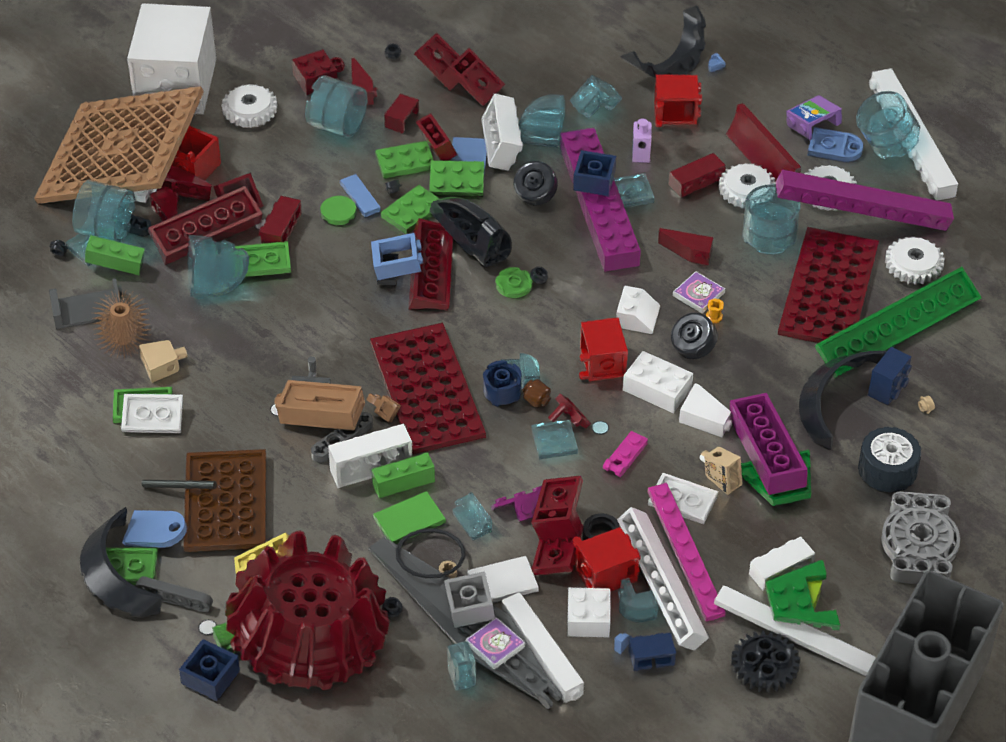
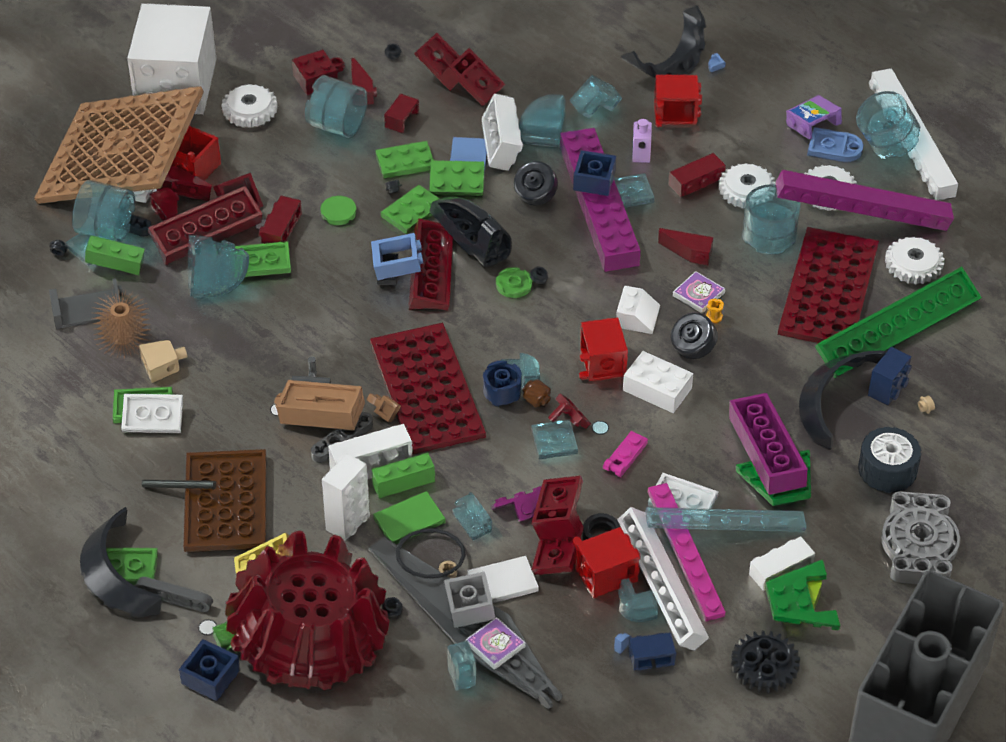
medium blue tile [122,510,187,548] -> none
medium blue tile [340,174,381,217] -> none
dark red brick [416,113,457,161] -> none
white brick [502,592,584,703] -> none
white brick [568,588,610,637] -> none
white slope [679,383,733,437] -> none
tan torso [700,447,742,495] -> none
white tile [714,585,876,676] -> none
dark red arch [726,103,801,192] -> none
none -> white brick [322,453,370,541]
none -> clear light blue tile [645,507,807,532]

